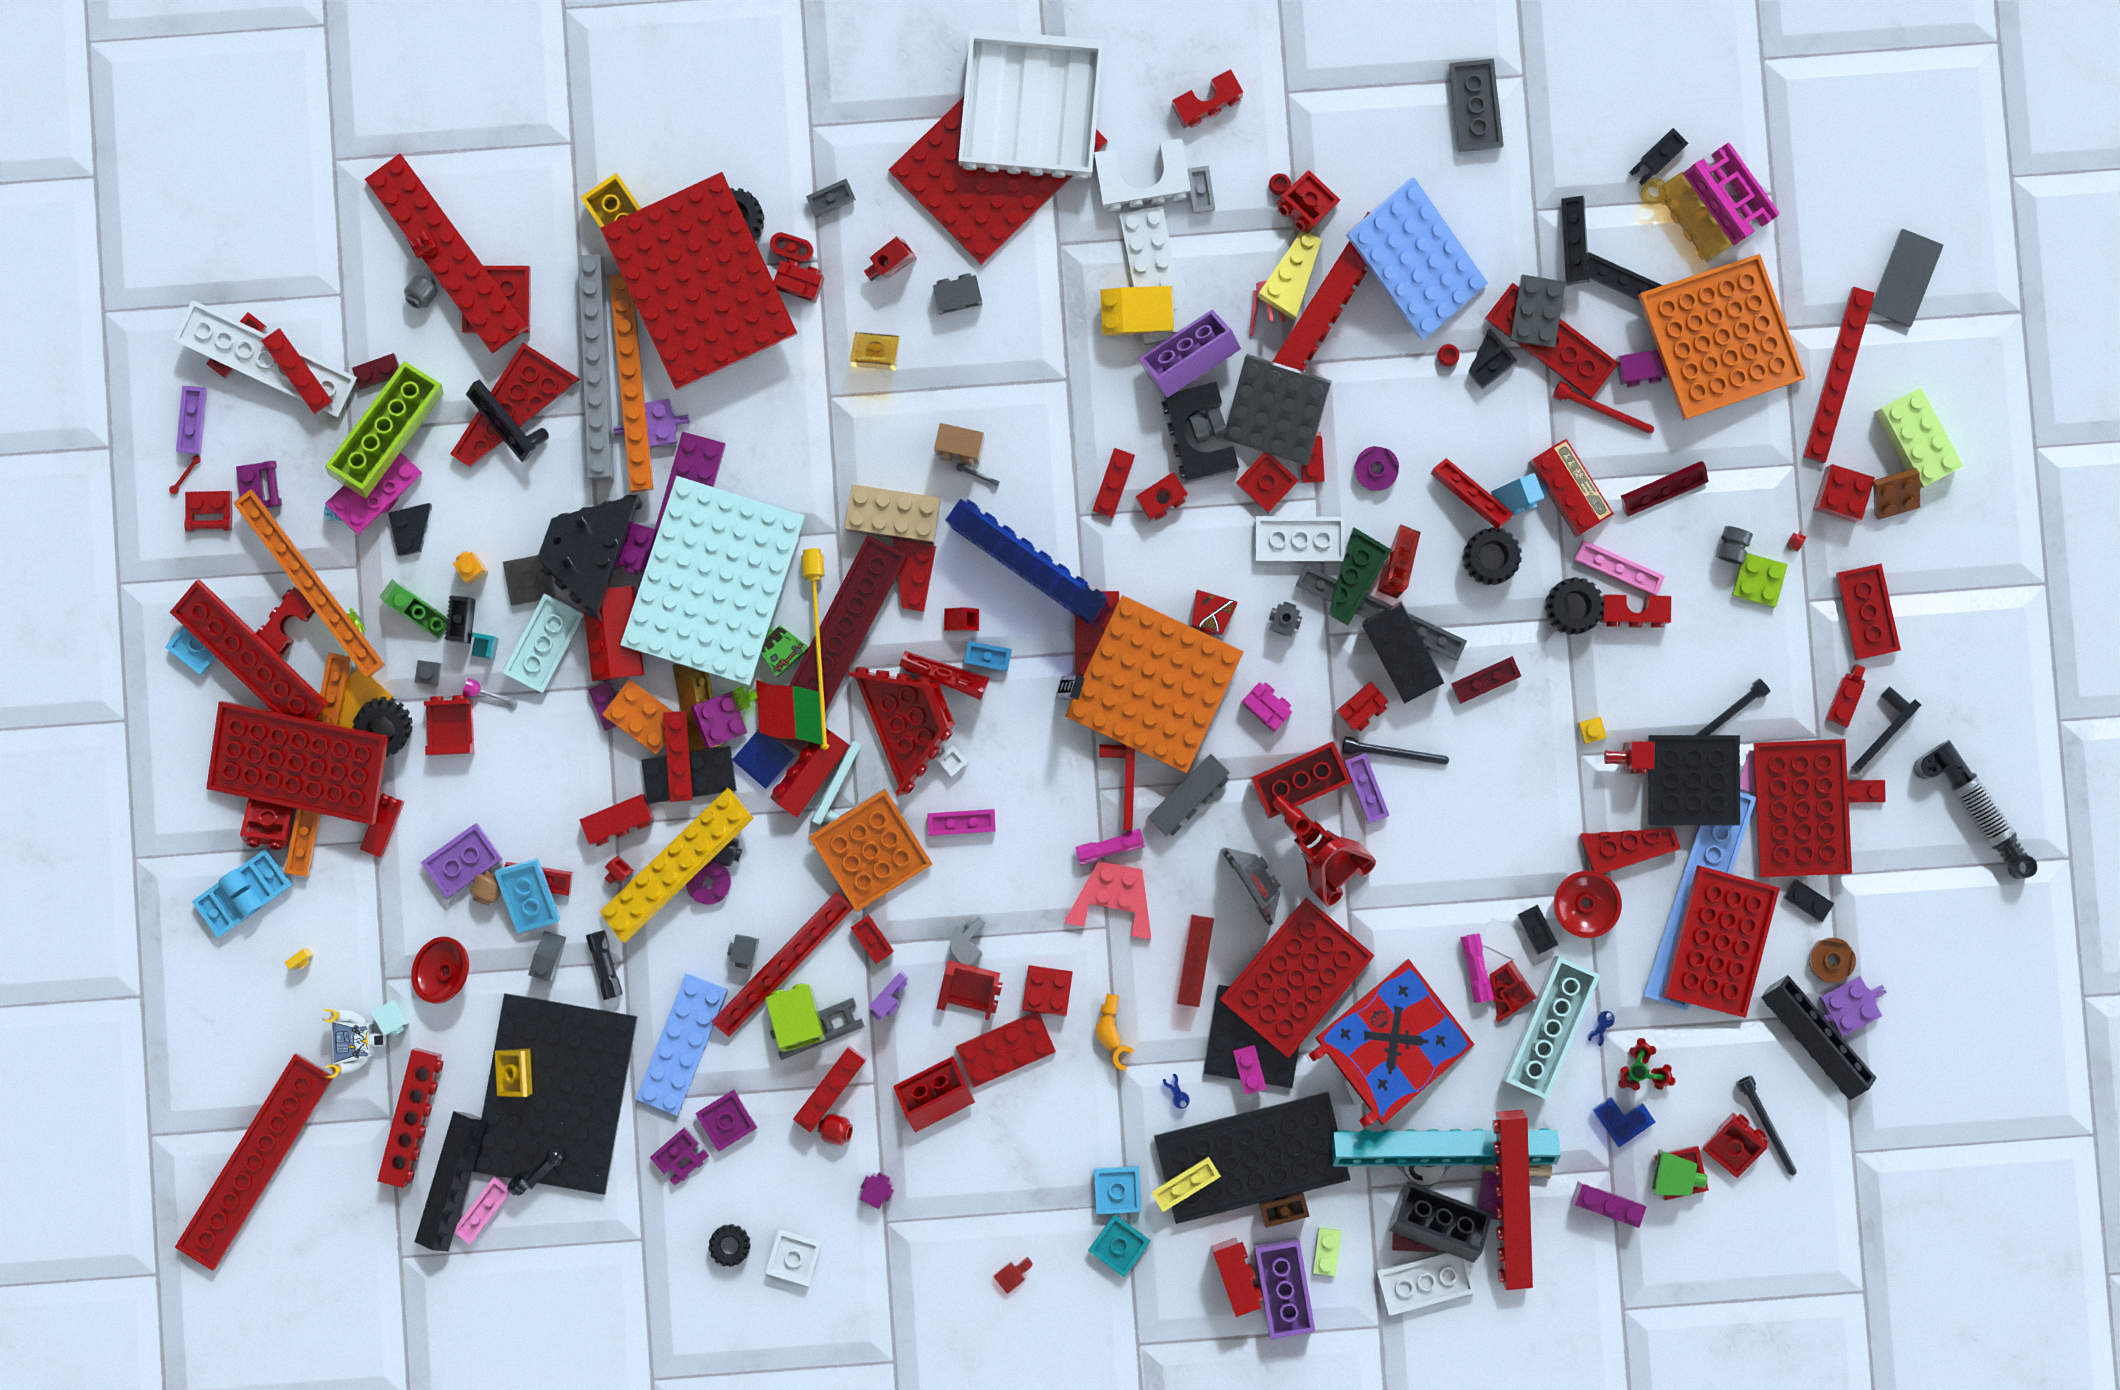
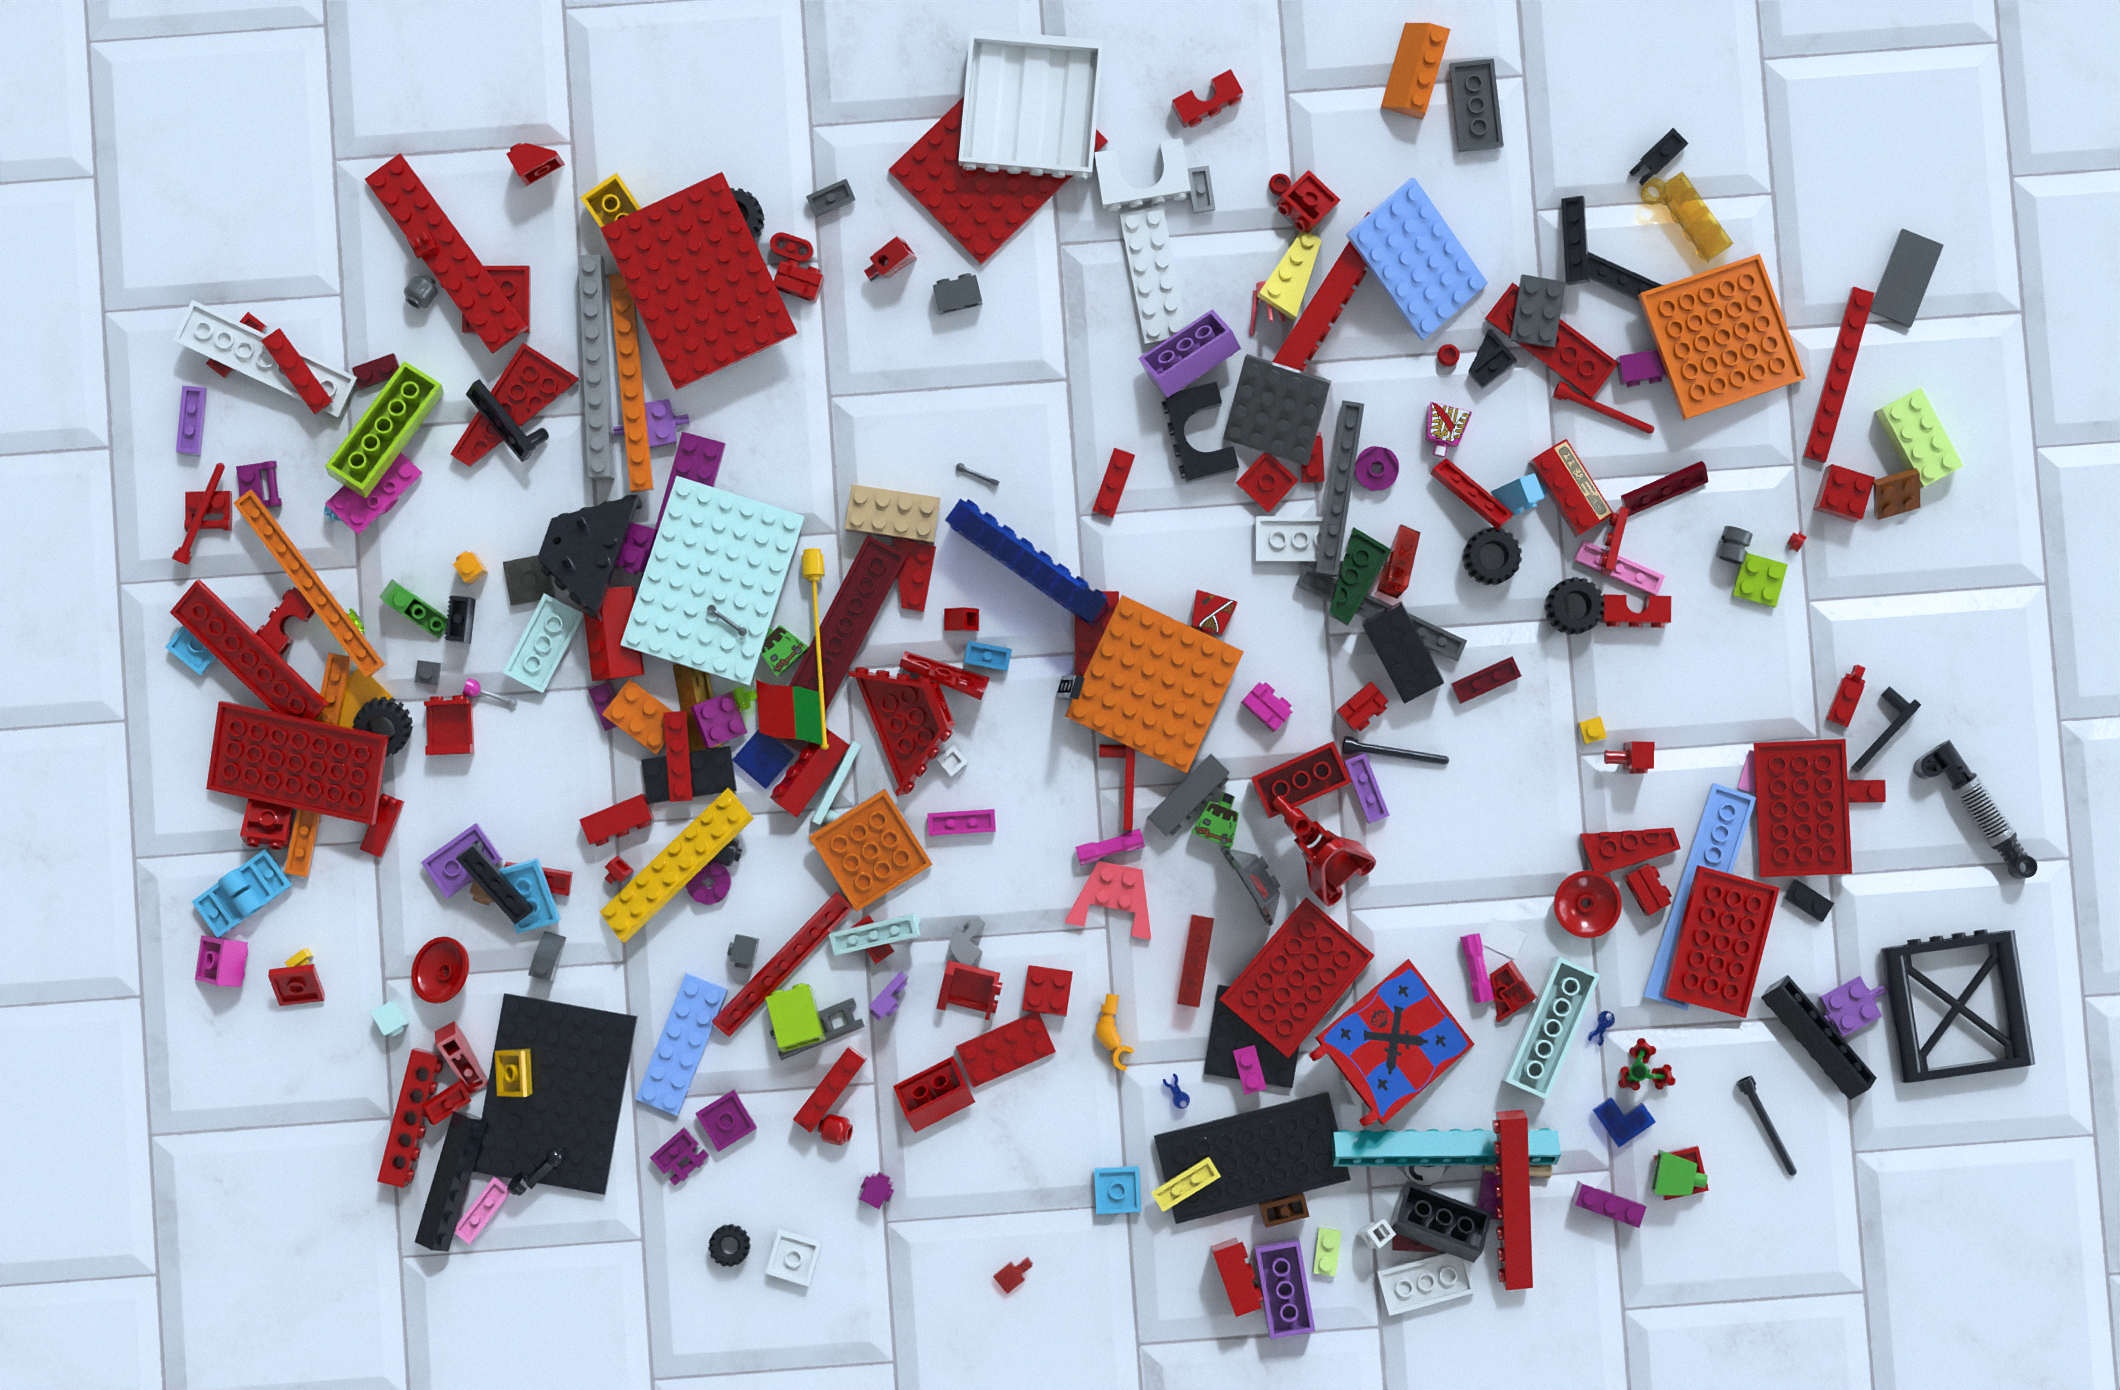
red hinge [169,455,201,494] -> none
red plate [175,1053,334,1271] -> none
torso [322,1008,386,1078] -> none
black wing [388,503,432,557] -> none
teal panel [471,632,499,660] -> none
black axle [586,930,623,1000] -> none
clear yellow slope [850,332,900,370] -> none
medium nougat brick [934,423,985,466] -> none
teal plate [1088,1213,1151,1277] -> none
yellow slope [1100,286,1174,336] -> none
red brick [1135,472,1188,521] -> none
dark grey wheel [1188,407,1227,444] -> none
dark grey brick [1268,602,1302,638] -> none
black plate [1517,904,1558,955] -> none
black plate [1648,735,1740,826] -> none
dark pink fence [1682,142,1780,246] -> none
black piece [1696,678,1771,735] -> none
red plate [1702,1113,1768,1178] -> none
dark orange plate [1809,938,1856,983] -> none
red plate [1836,563,1901,660] -> none
none -> red piece [172,463,225,565]
none -> dark pink slope [195,935,248,987]
none -> red plate [268,964,325,1006]
none -> red plate [421,1081,471,1126]
none -> red slope [435,1021,488,1095]
none -> black piece [456,840,534,924]
none -> red slope [506,143,565,186]
none -> dark grey hinge [707,605,747,636]
none -> light aqua piece [829,913,921,956]
none -> torso [1191,792,1239,848]
none -> dark grey plate [1315,400,1364,577]
none -> white leg [1357,1218,1396,1249]
none -> orange slope [1381,23,1450,120]
none -> torso [1425,402,1472,457]
none -> red plate [1599,506,1629,577]
none -> red brick [1623,864,1672,916]
none -> black piece [1881,929,2036,1083]

